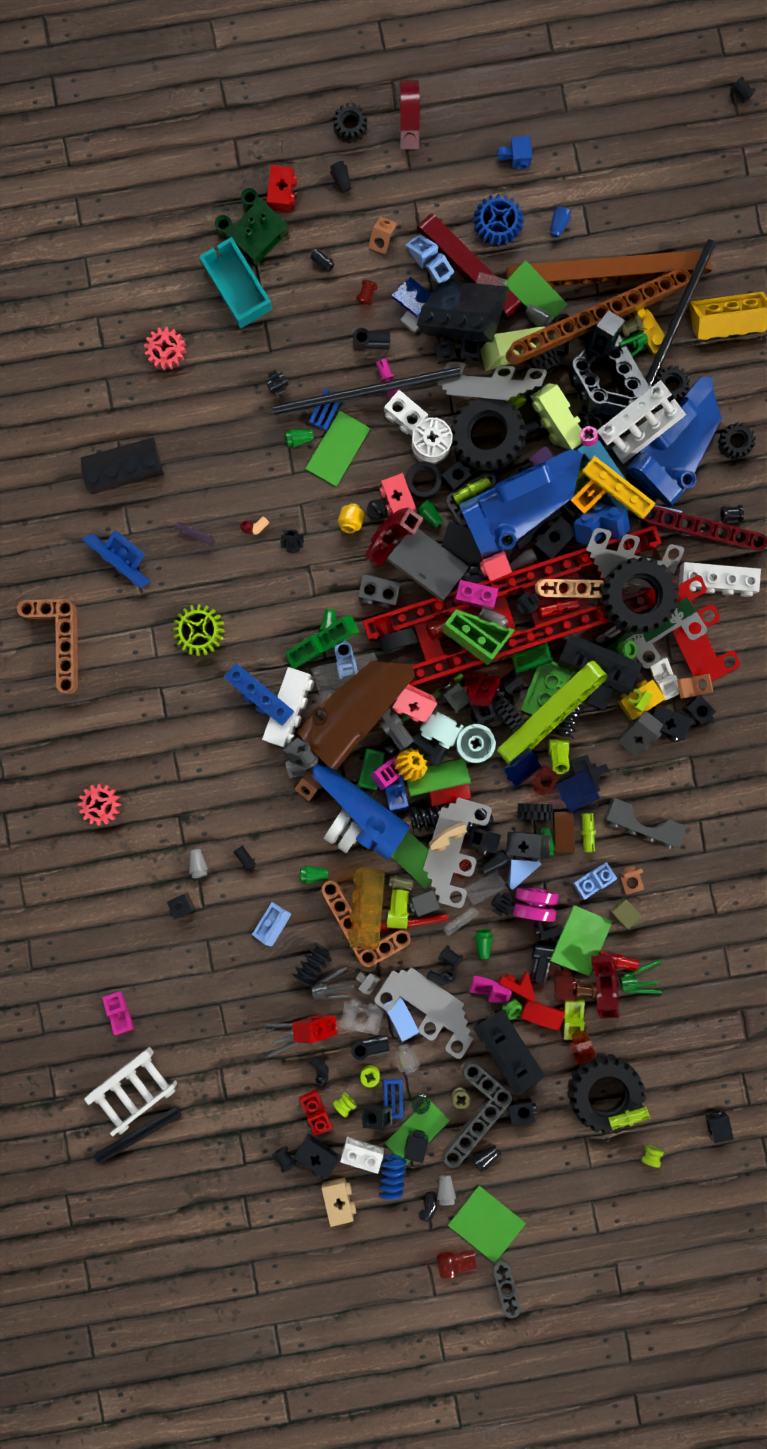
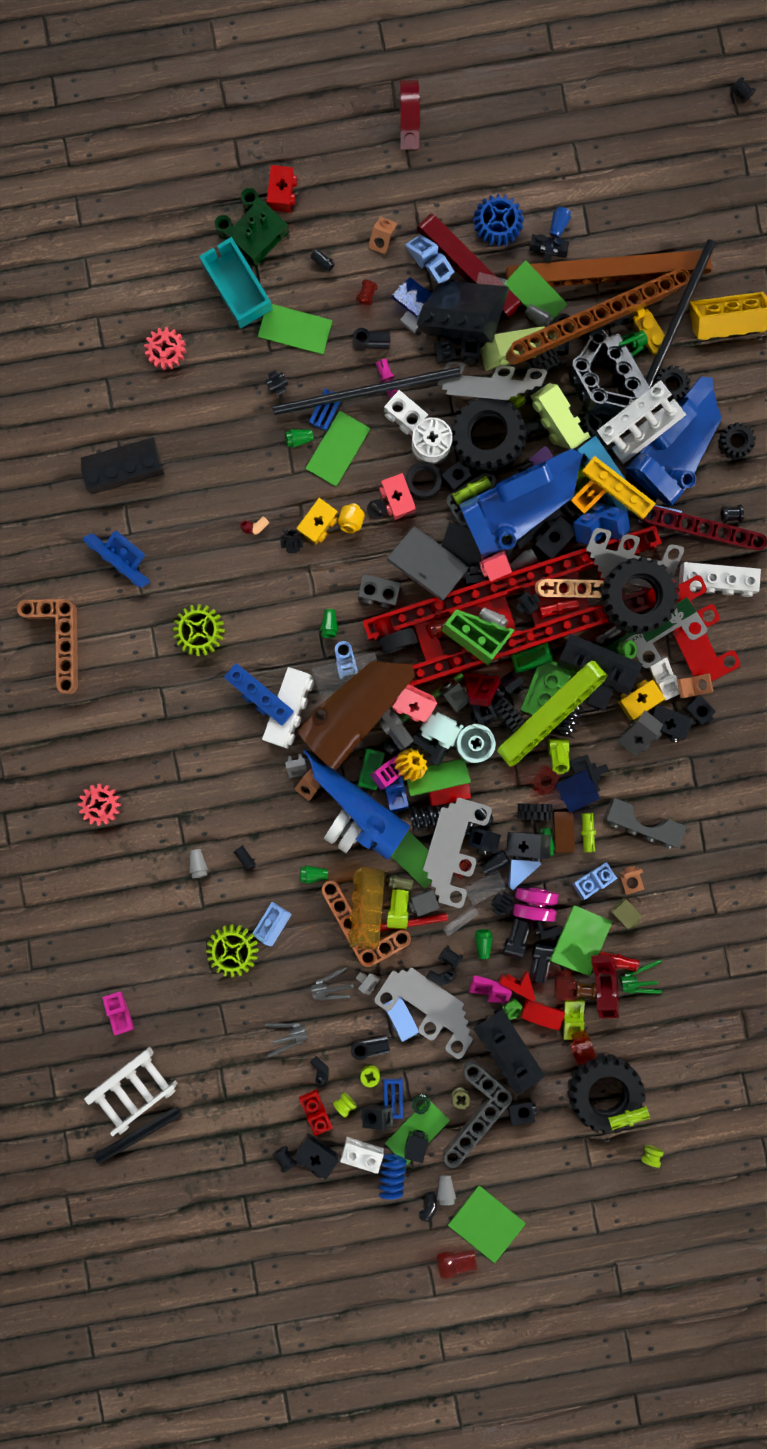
black brick [167,892,196,920] -> none
clear purple tile [175,522,215,546] -> none
dark grey piece [282,738,318,769] -> none
green slope [285,615,360,669] -> none
black piece [292,942,332,987] -> none
red brick [292,1014,338,1043] -> none
tan brick [322,1177,356,1227] -> none
black cone [330,161,351,193] -> none
black tyre [333,103,367,143] -> none
clear brick [340,999,383,1035] -> none
dark red arch [364,507,423,567] -> none
clear head [394,1044,422,1075] -> none
green cone [416,499,443,528] -> none
tan slope [429,822,467,852] -> none
dark pink brick [454,580,498,611] -> none
black cone [472,1144,501,1172] -> none
dark grey beam [493,1258,521,1318] -> none
blue brick [497,136,532,169] -> none
clear blue piece [503,747,542,788] -> none
dark pink bush [580,426,598,447] -> none
black brick [588,310,625,359] -> none
olive bush [622,313,645,337] -> none
lime tile [627,689,653,712] -> none
black brick [705,1110,734,1143] -> none
none -> lime gear [206,924,259,977]
none -> bright green window [258,304,333,355]
none -> yellow brick [296,498,338,545]
none -> black piece [503,918,531,960]
none -> black hinge [529,234,569,263]

